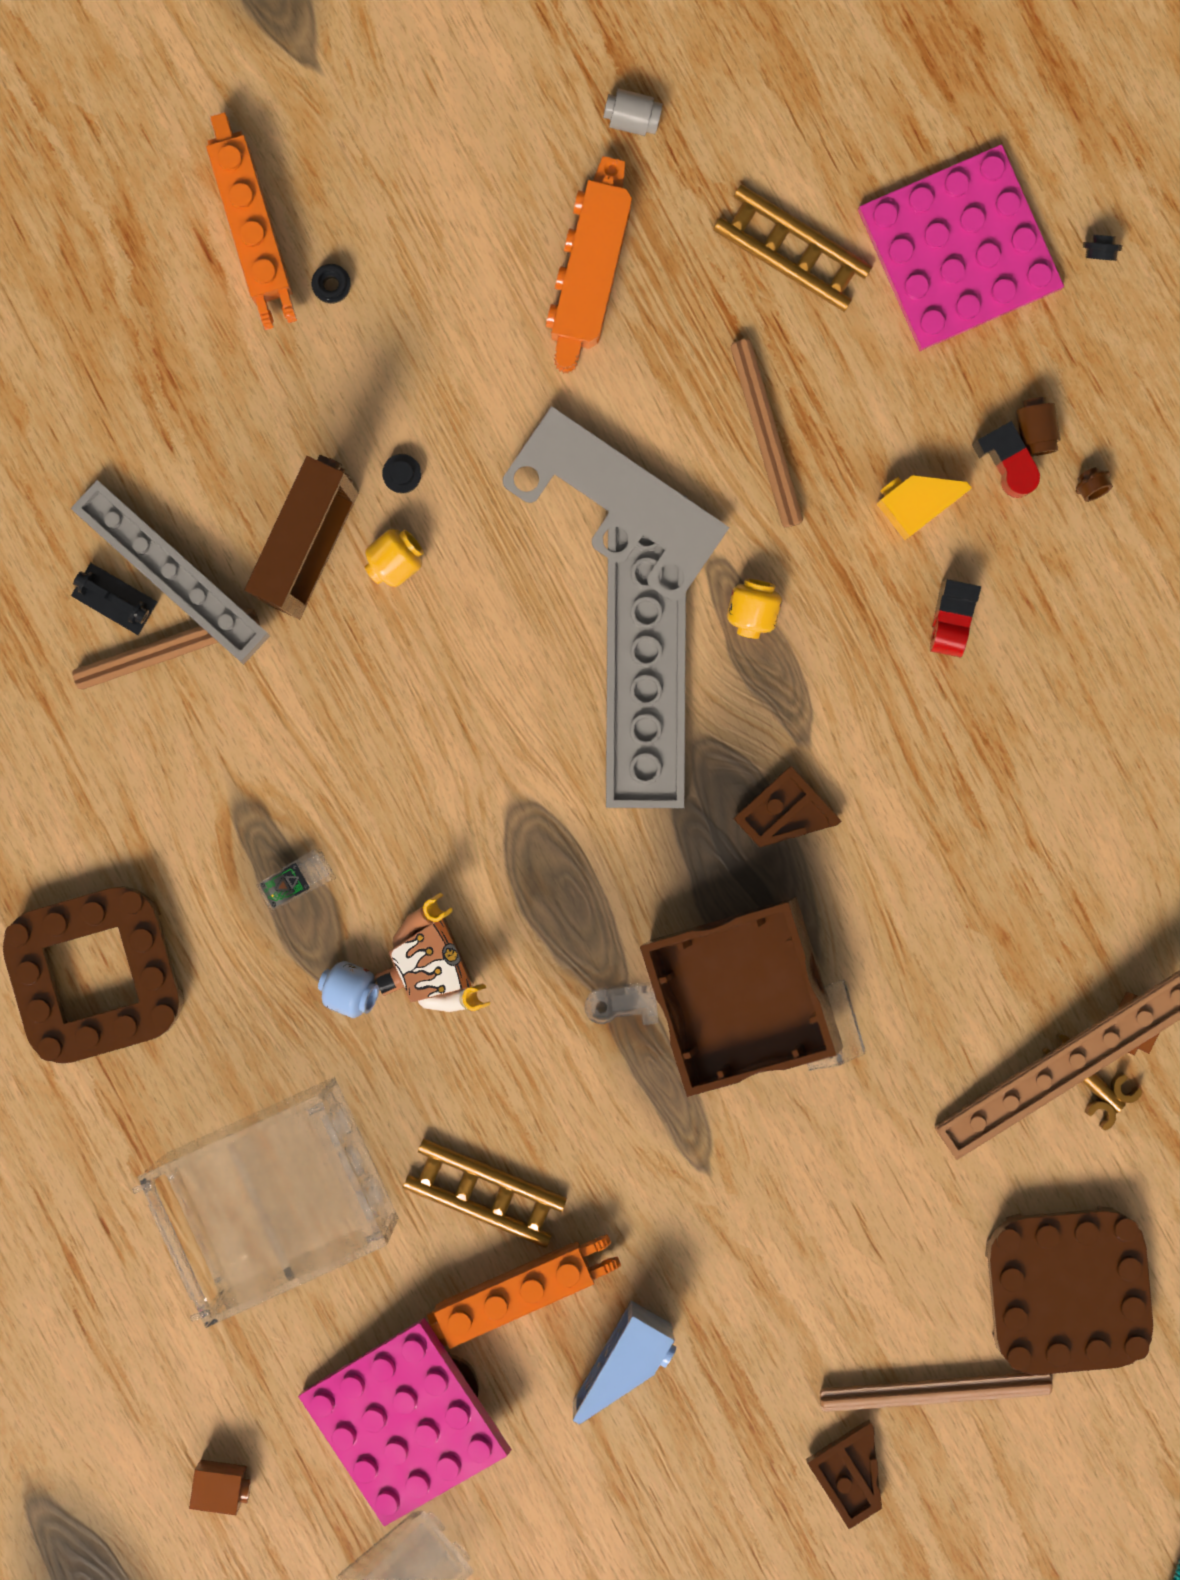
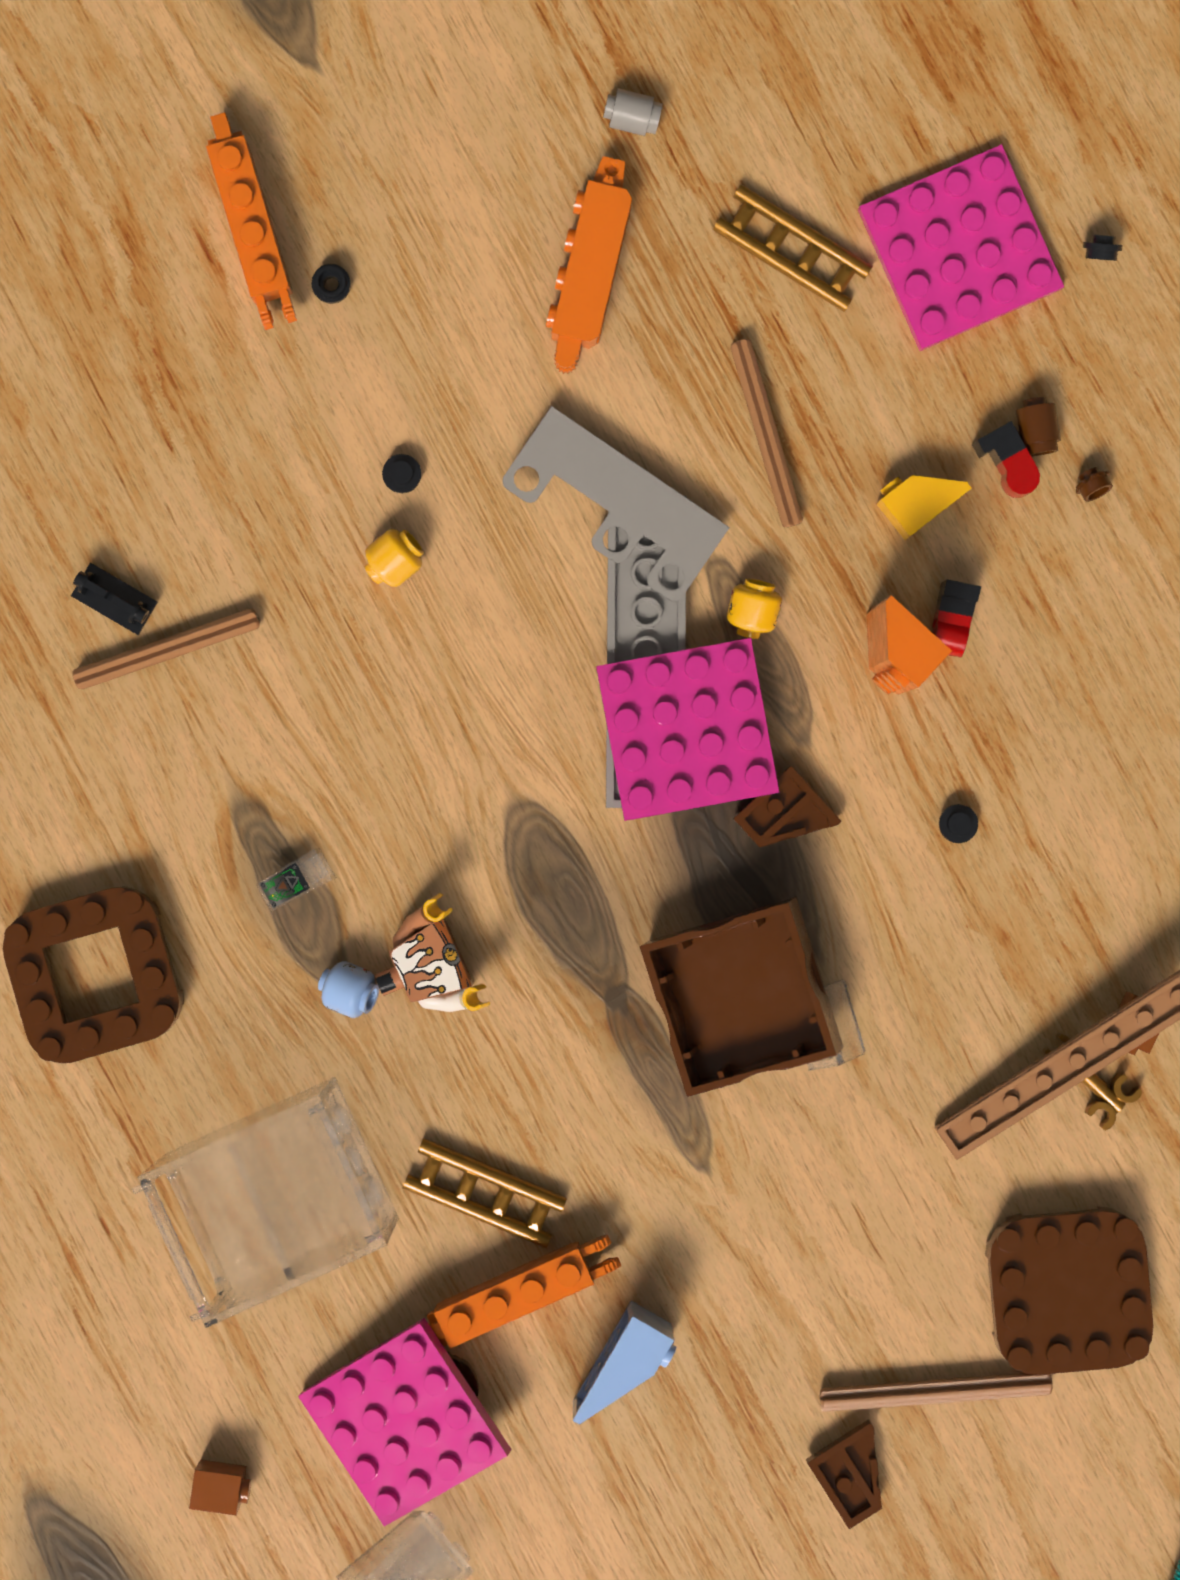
light grey plate [71,480,270,665] -> none
reddish brown window [244,455,359,620] -> none
clear leg [584,982,659,1025] -> none
none -> dark pink plate [596,638,779,821]
none -> orange slope [867,595,952,695]
none -> black plate [939,804,978,843]

